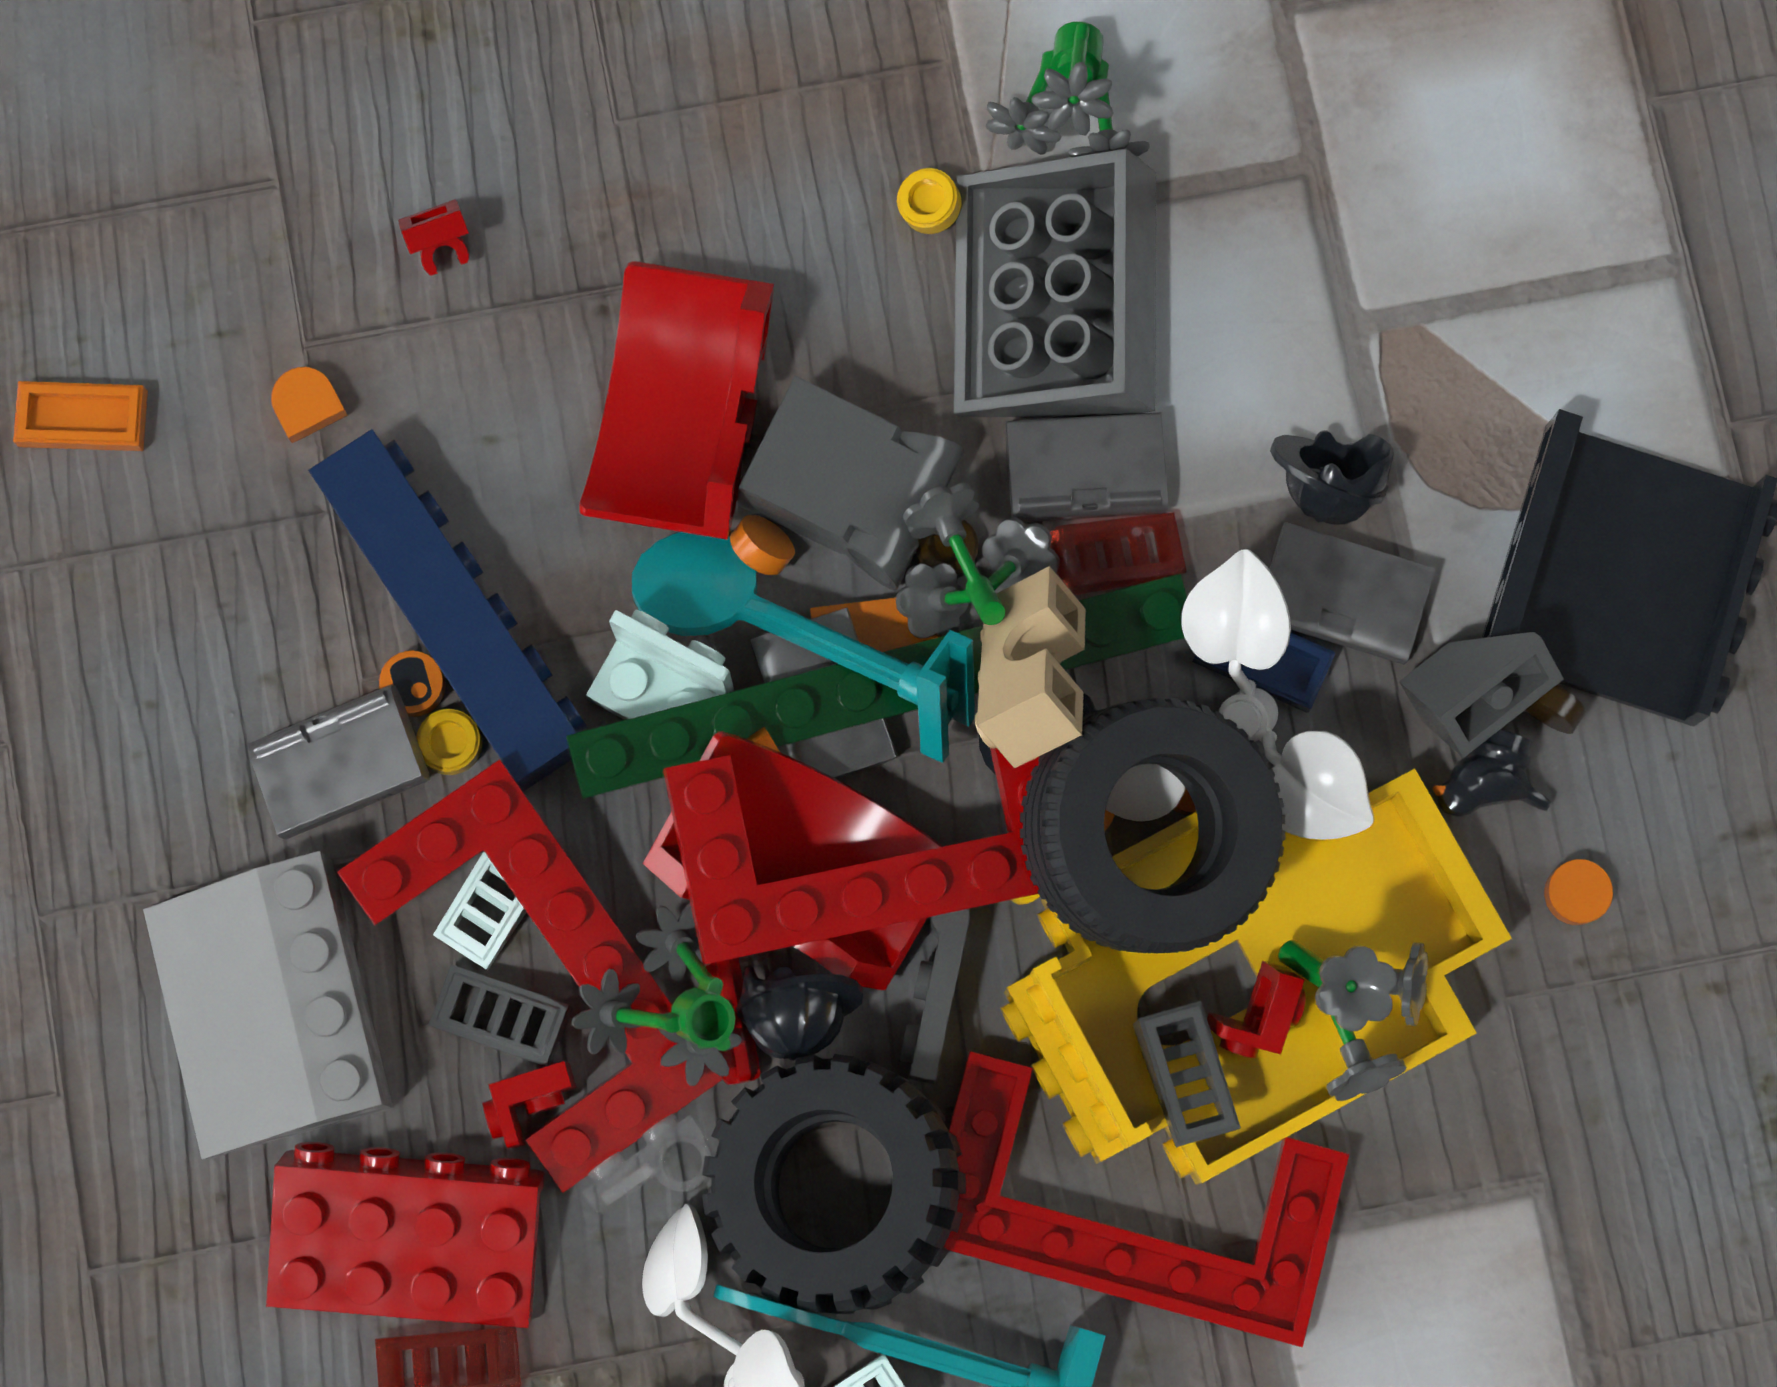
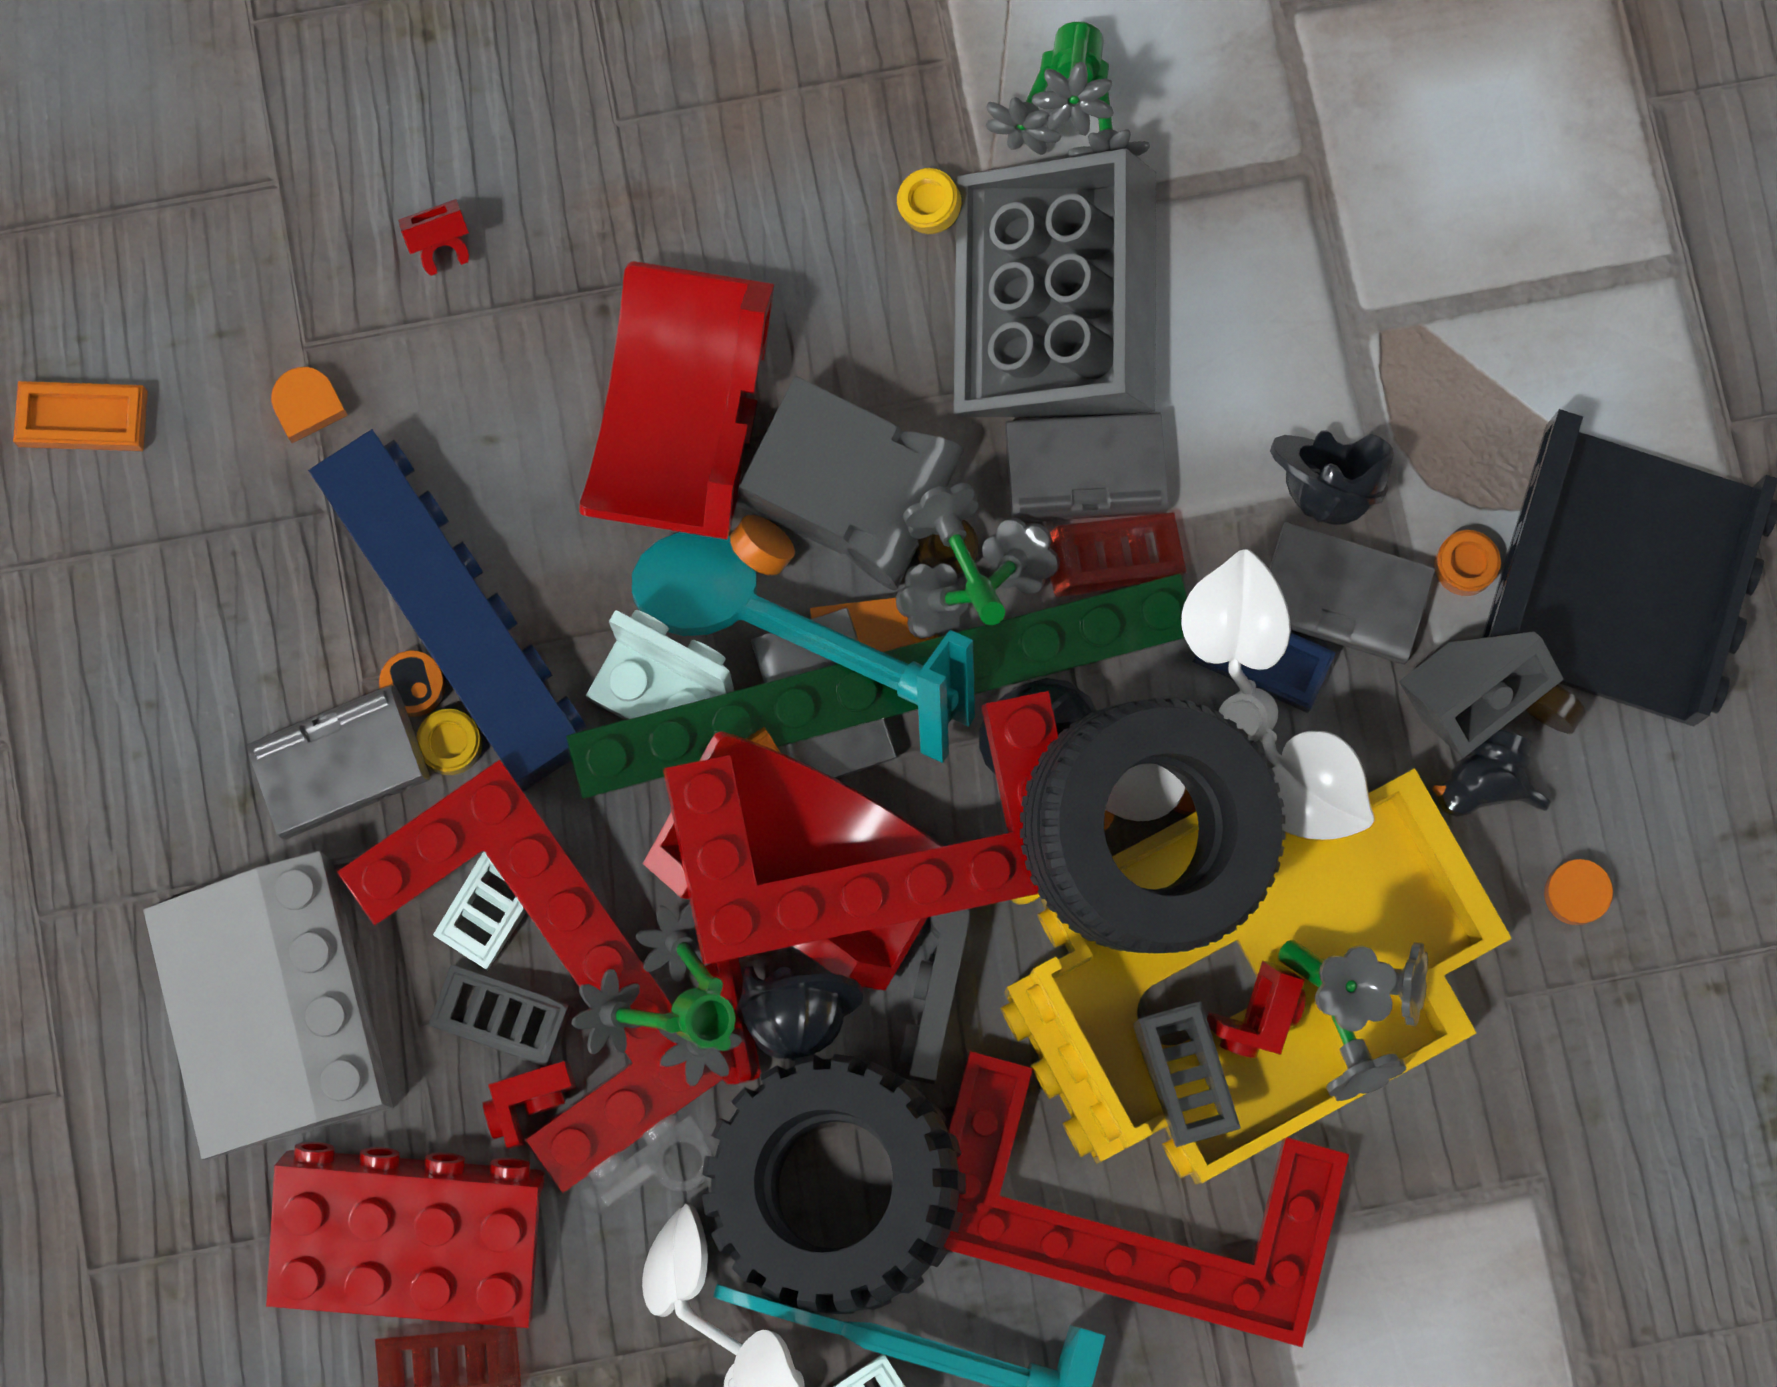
tan arch [975,566,1086,768] -> none
none -> orange tile [1434,530,1501,596]

